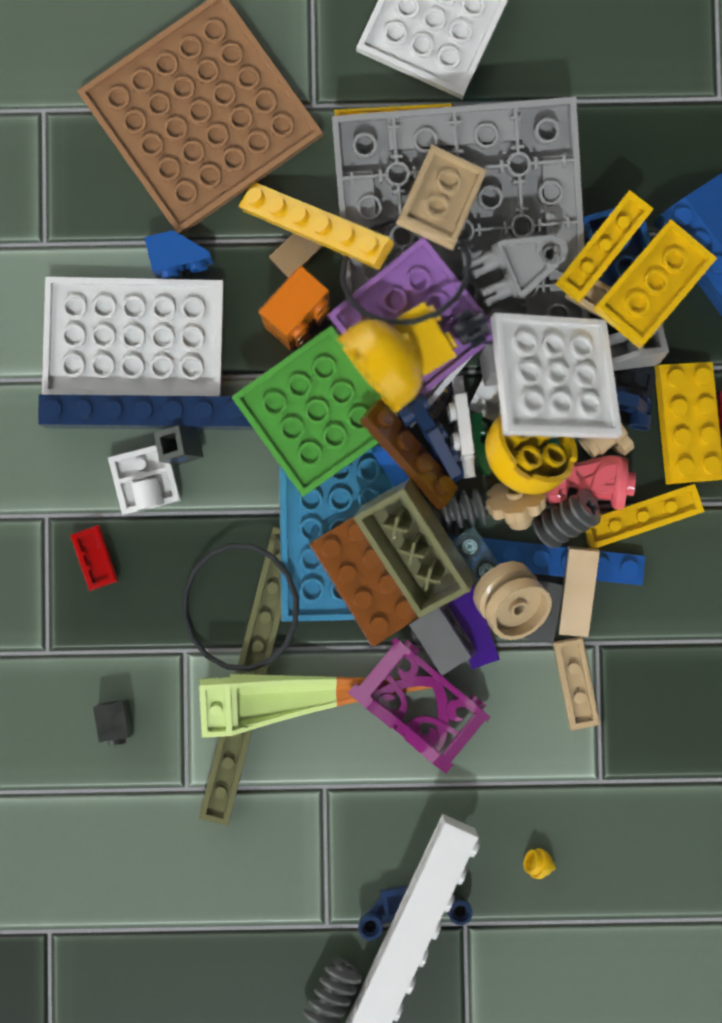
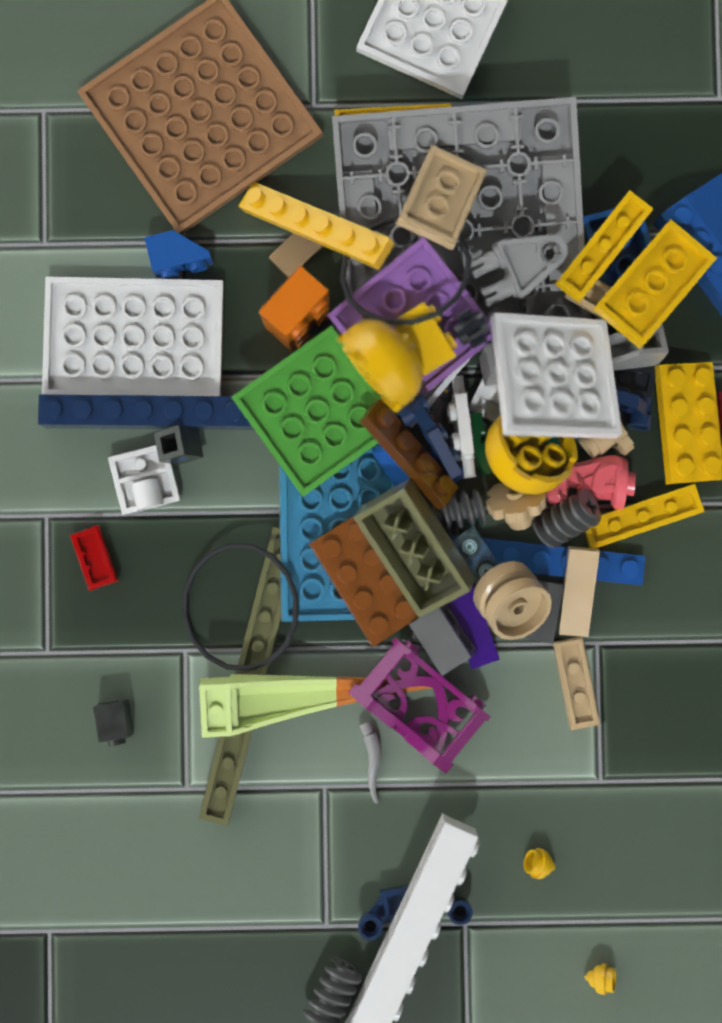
none -> light grey animal [359,721,381,804]
none -> yellow plate [584,963,617,995]

